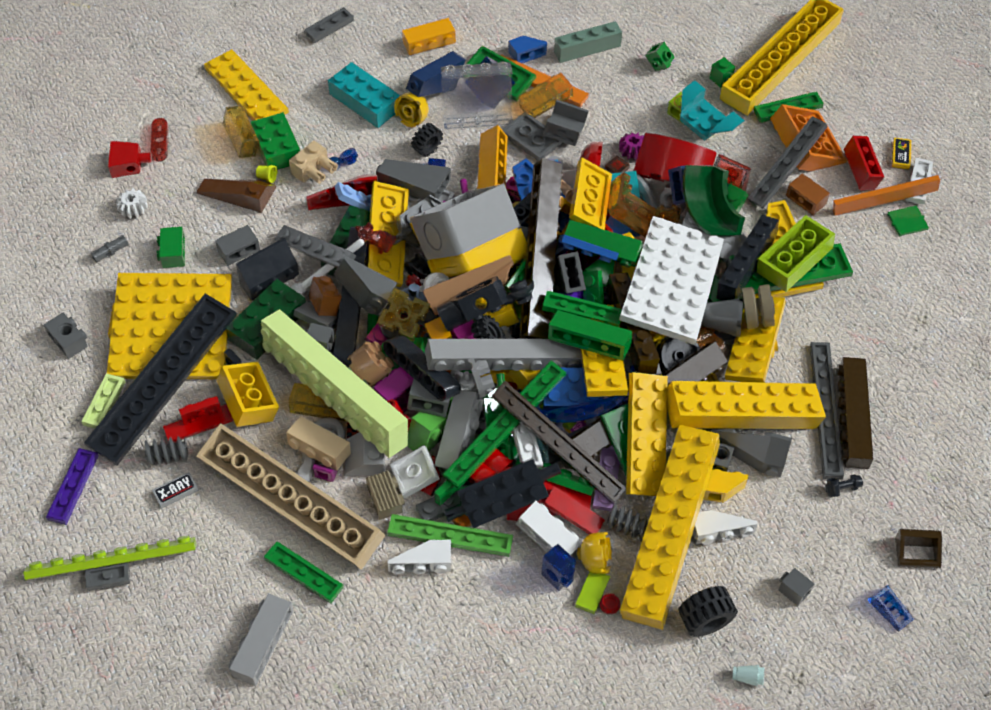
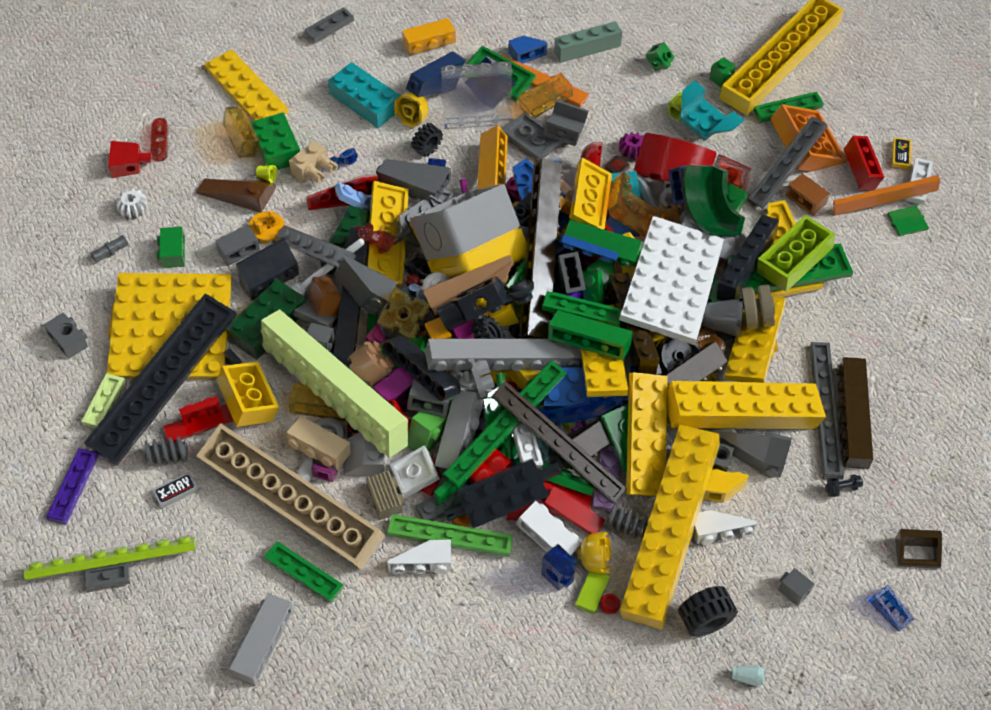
none -> light orange plate [249,210,285,244]

